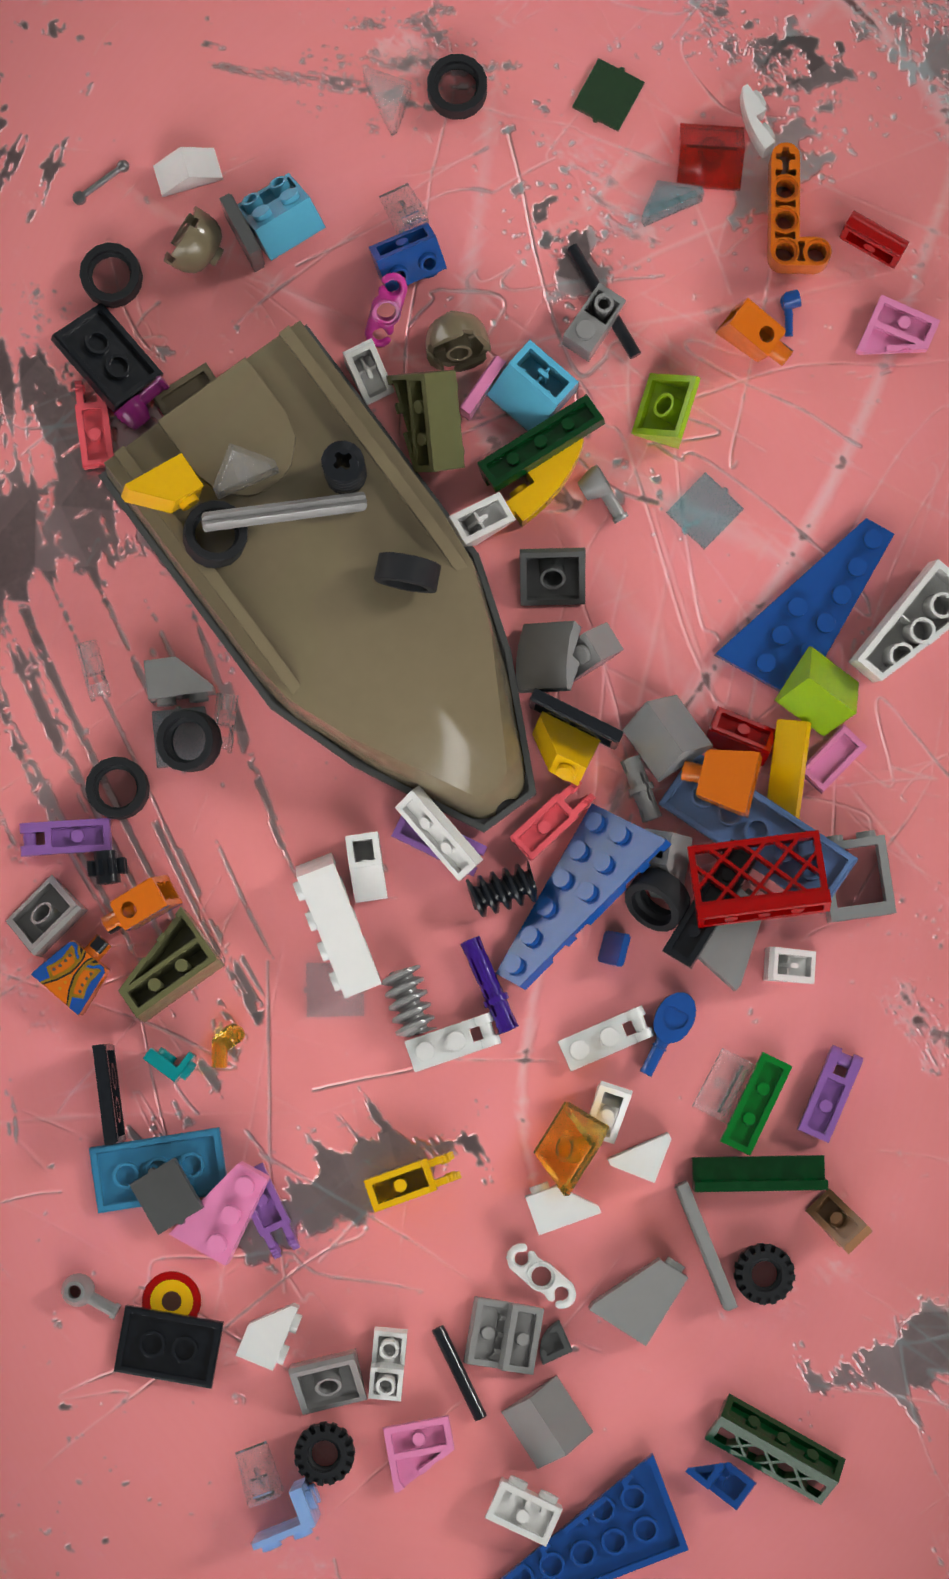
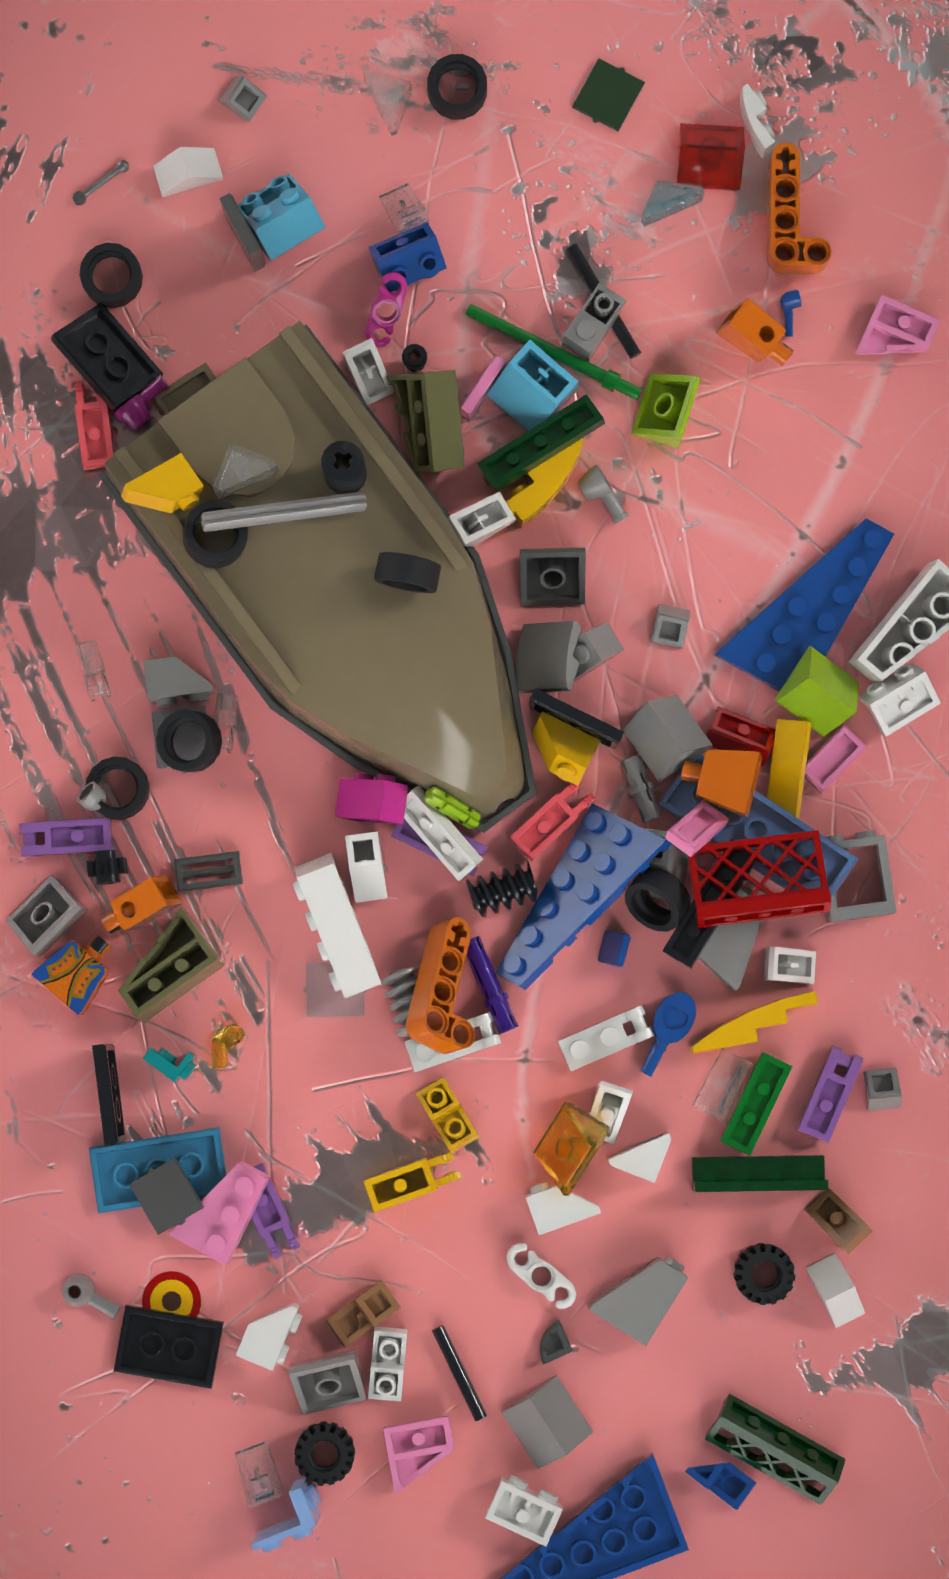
dark tan cylinder [164,206,224,273] -> none
dark tan cylinder [425,311,491,372] -> none
light grey slope [463,1296,544,1375] -> none
clear light blue piece [666,472,744,550] -> none
light grey tile [675,1180,738,1311] -> none
red brick [839,210,910,269] -> none
none -> light grey hinge [77,781,106,811]
none -> dark grey tile [174,851,243,892]
none -> light grey slope [218,76,267,121]
none -> medium nougat slope [325,1280,401,1348]
none -> dark pink brick [335,773,408,824]
none -> black pin [402,344,427,372]
none -> orange beam [406,917,475,1054]
none -> yellow slope [415,1077,480,1153]
none -> lime axle [424,786,481,829]
none -> green bar [465,304,643,400]
none -> light grey slope [651,604,690,649]
none -> bright pink tile [665,800,729,857]
none -> yellow slope [690,991,818,1053]
none -> white slope [806,1253,865,1328]
none -> white bracket [859,664,941,737]
none -> light grey slope [863,1068,902,1111]

